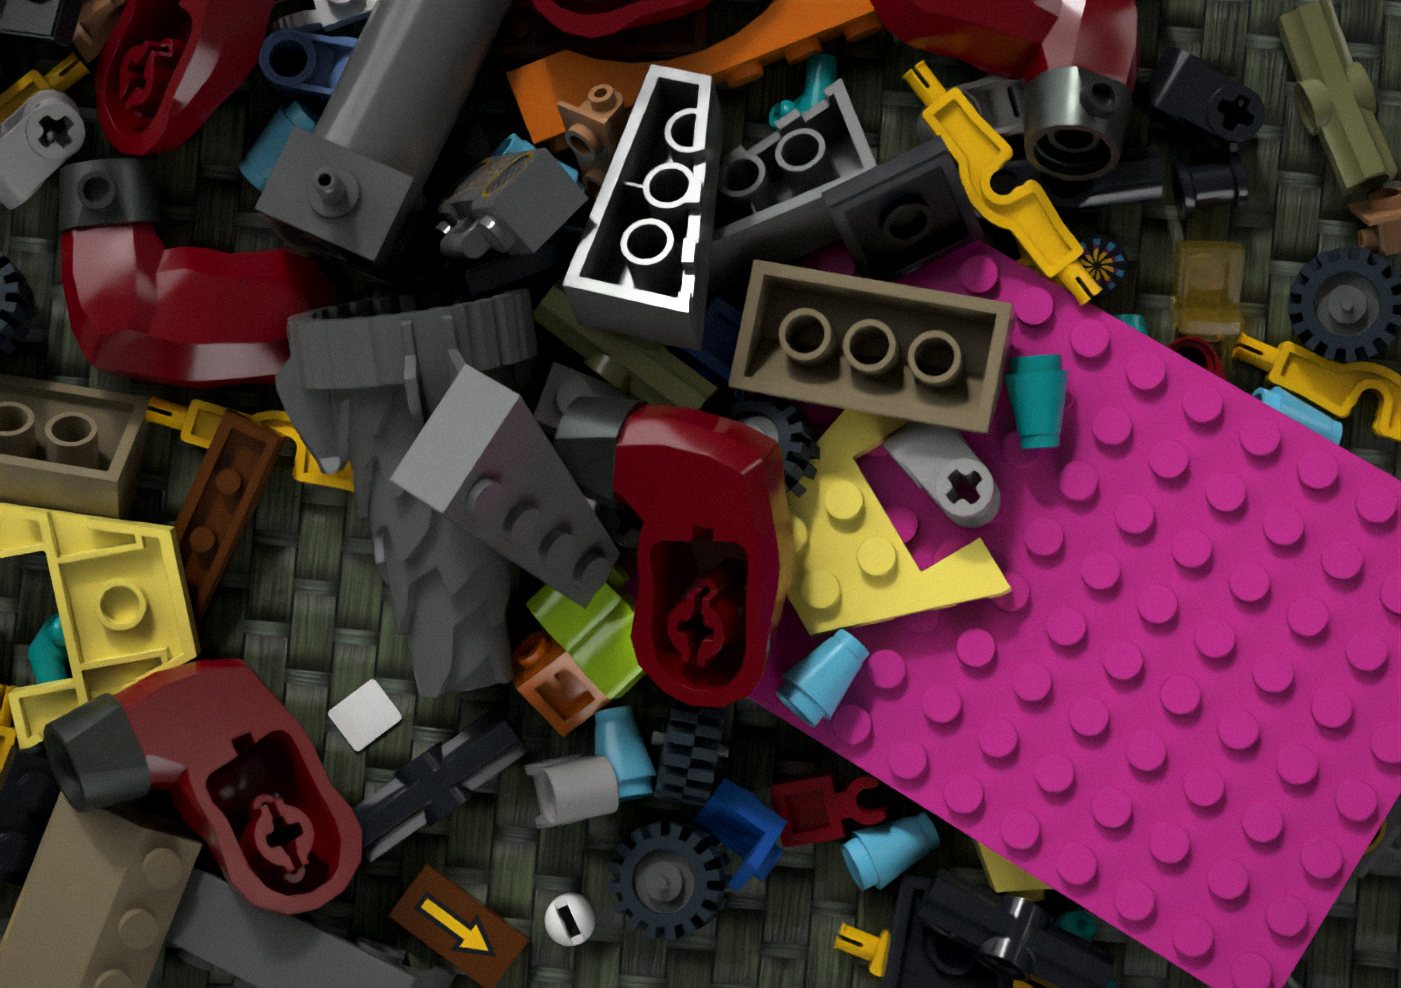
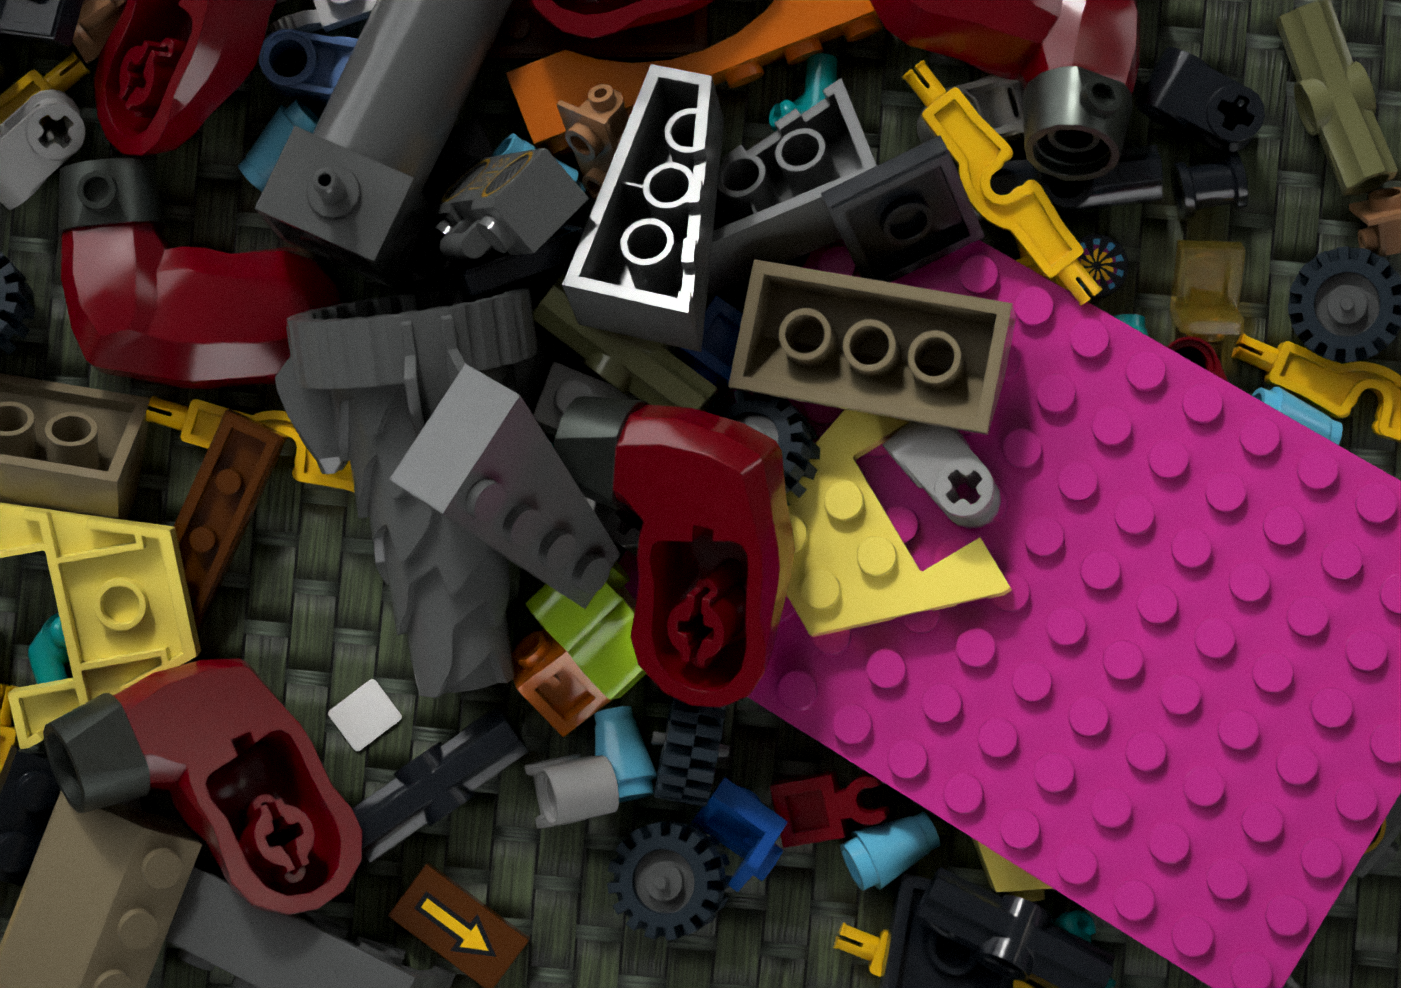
white hinge [544,893,596,946] -> none
medium azure cone [775,628,869,727] -> none
teal cone [1003,354,1069,449] -> none

